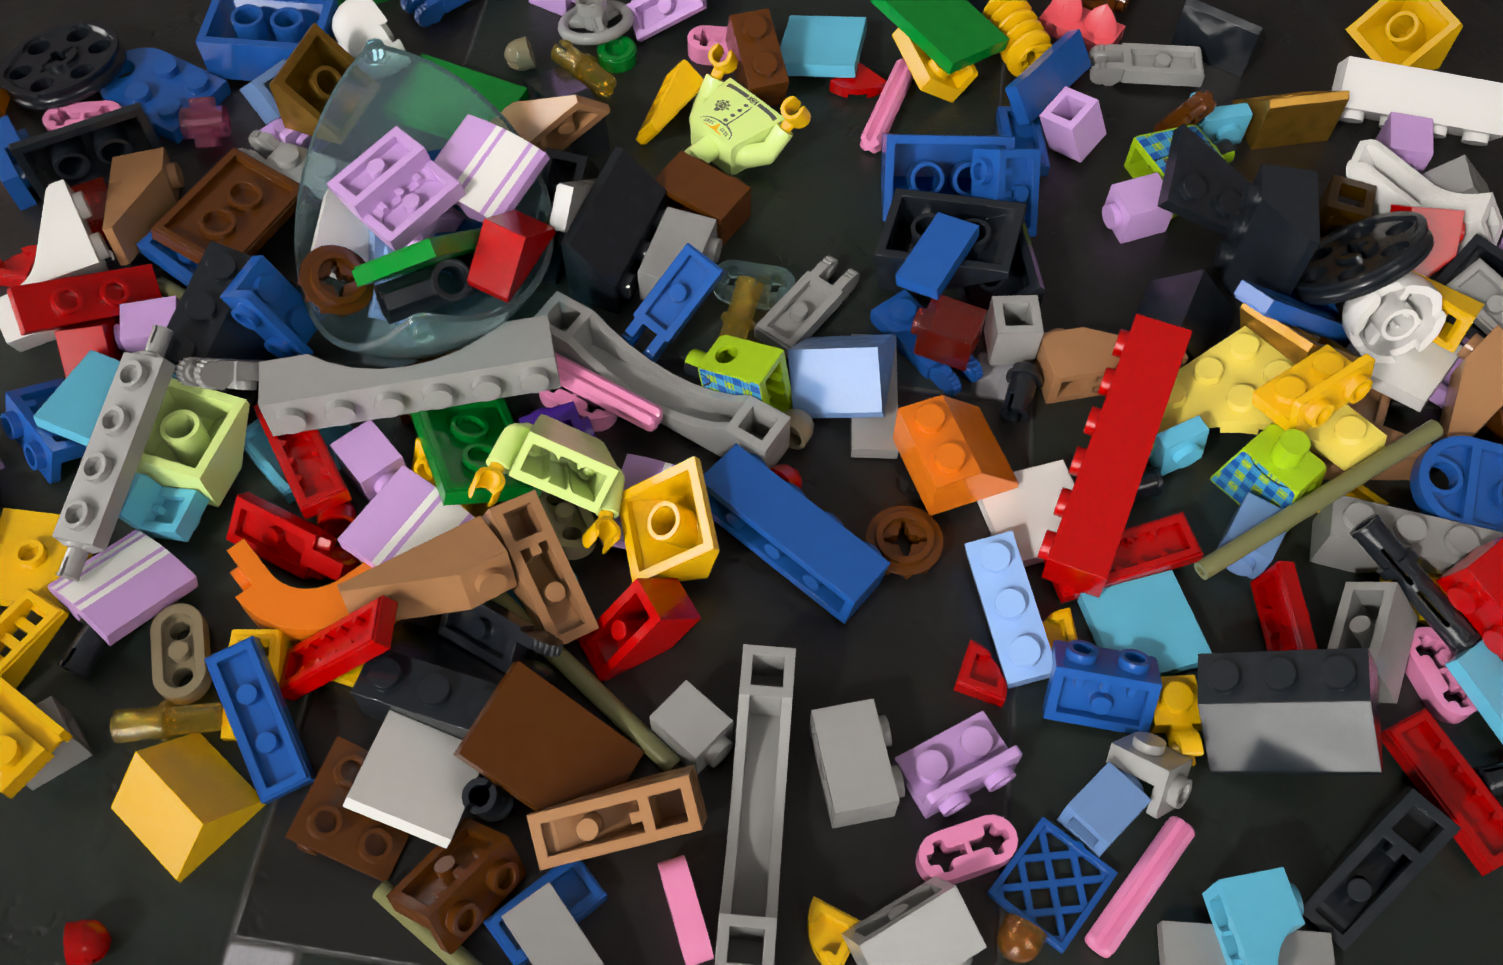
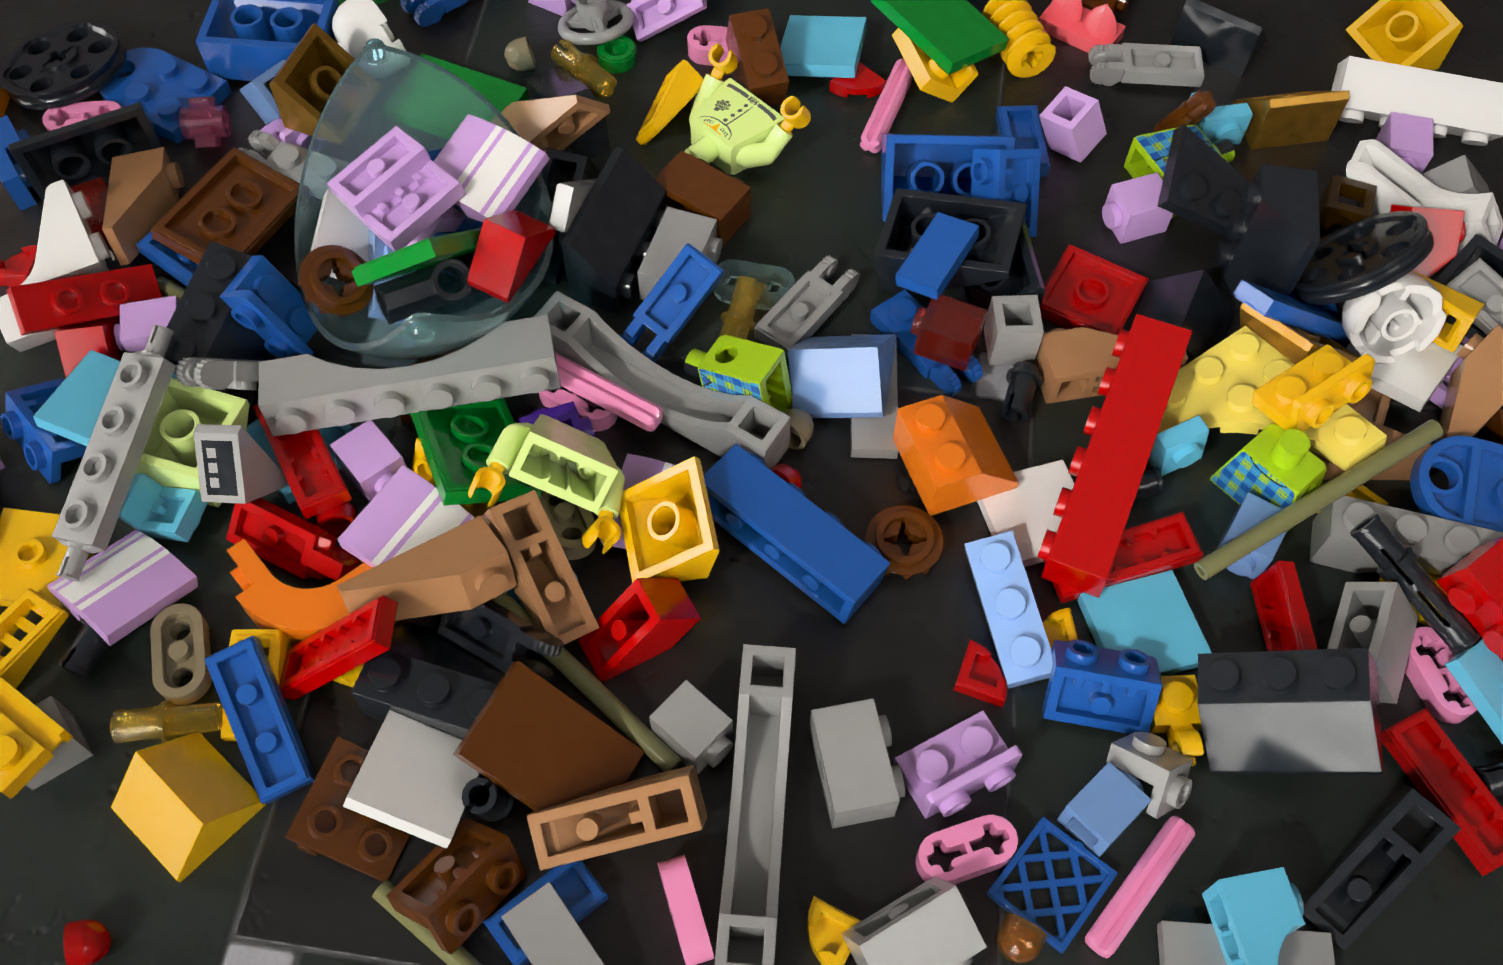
blue tile [1005,29,1092,125] -> none
none -> light grey slope [193,424,287,504]
none -> red tile [1040,244,1149,335]

